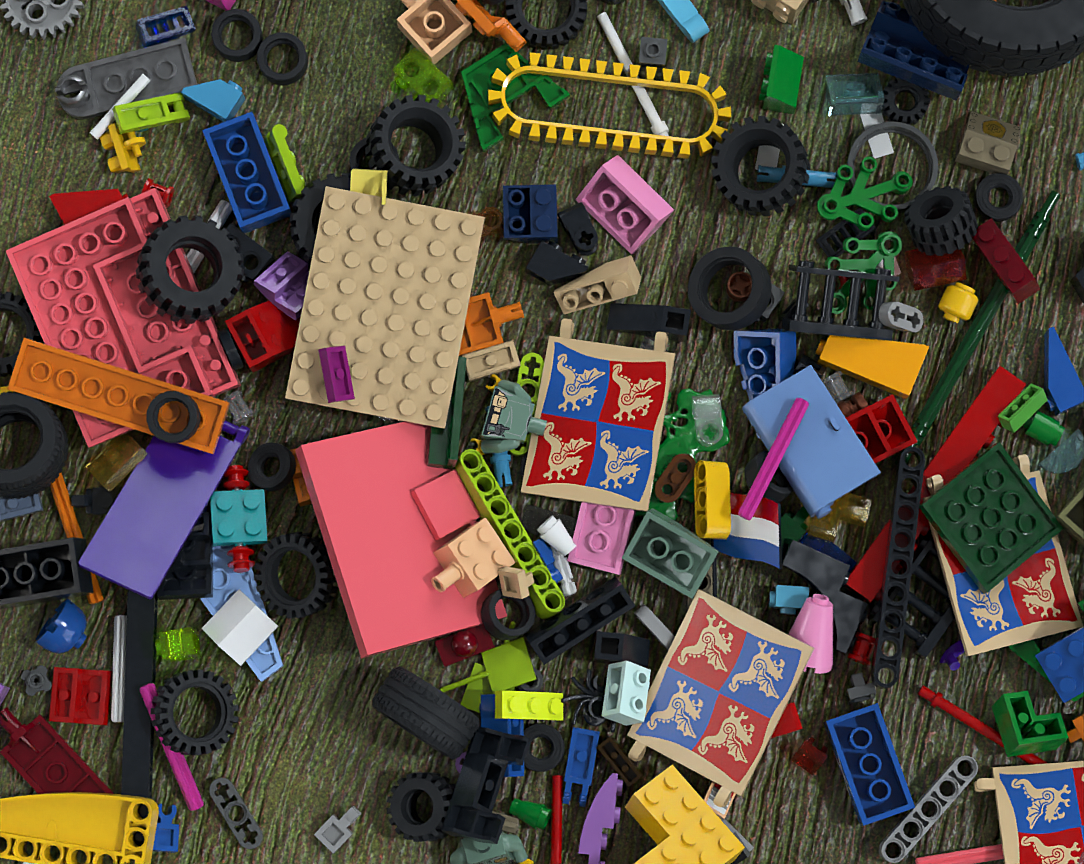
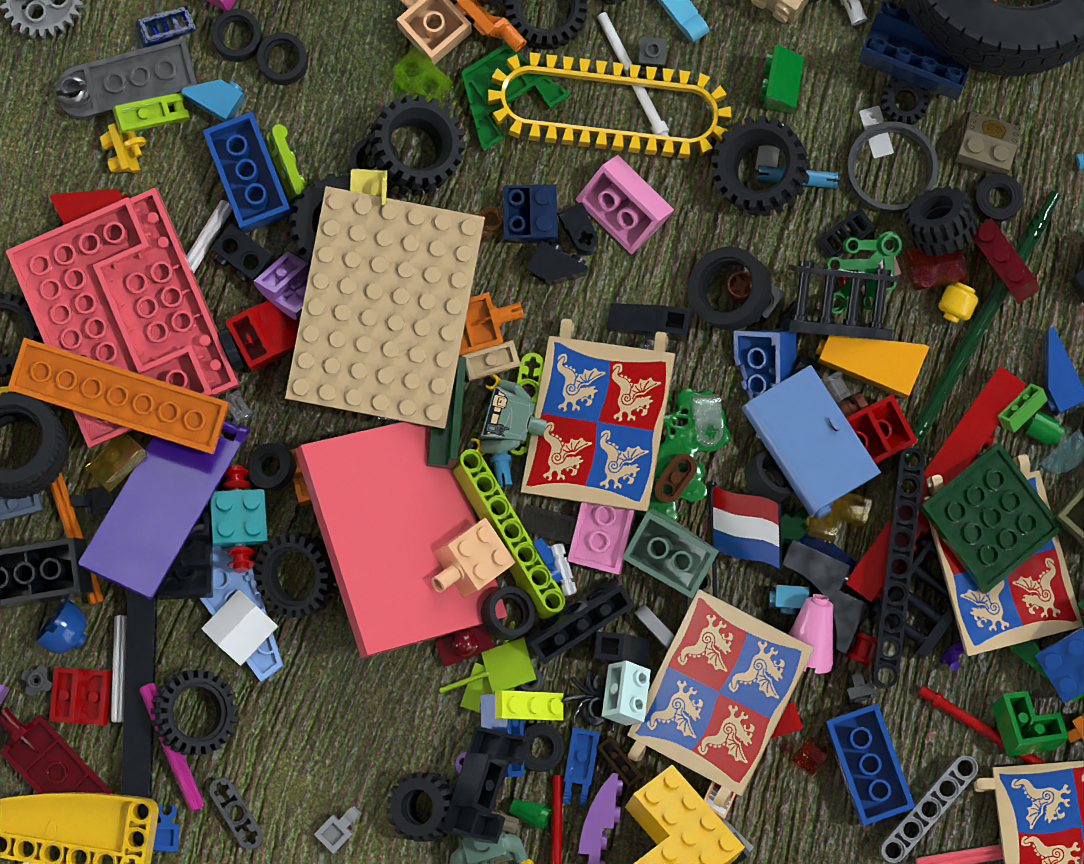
white bar [89,74,150,140] -> none
black tyre [136,215,244,324] -> none
red bush [142,178,174,209] -> none
black tyre [146,391,200,443] -> none
clear neon green brick [155,627,201,663] -> none
magenta plate [318,346,355,403] -> none
black tyre [372,666,479,760] -> none
coral tile [410,469,481,540] -> none
tan tile [498,566,534,599] -> none
white cone [537,515,576,556] -> none
tan slope [554,255,641,314] -> none
yellow beam [694,460,731,539] -> none
dark pink axle [738,397,809,521] -> none
green plant [817,156,913,231] -> none
clear light blue slope [826,73,884,116] -> none
light grey beam [879,302,923,332] -> none

